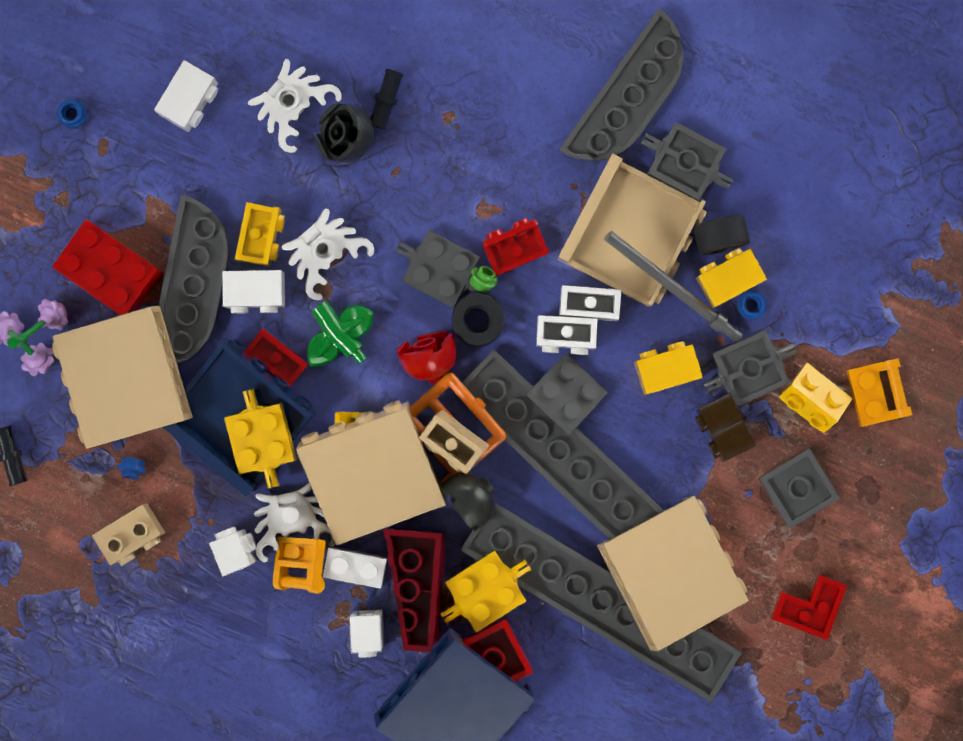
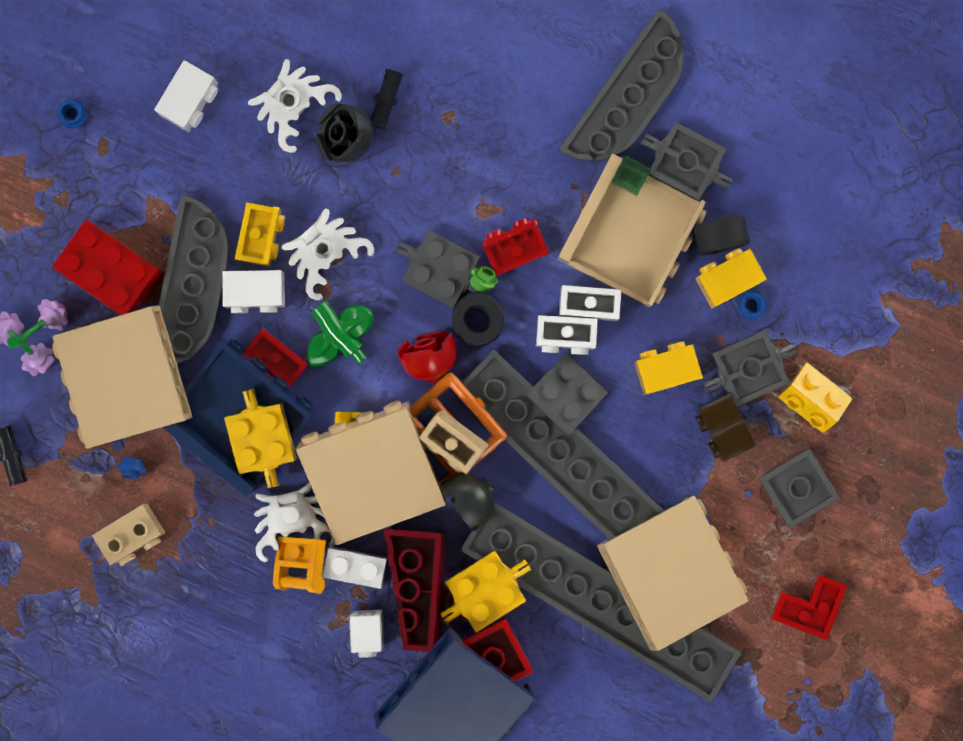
white brick [209,526,258,576] -> none
dark grey bar [604,231,743,343] -> none
light orange plate [846,358,913,427] -> none
none -> clear green tile [611,156,651,196]

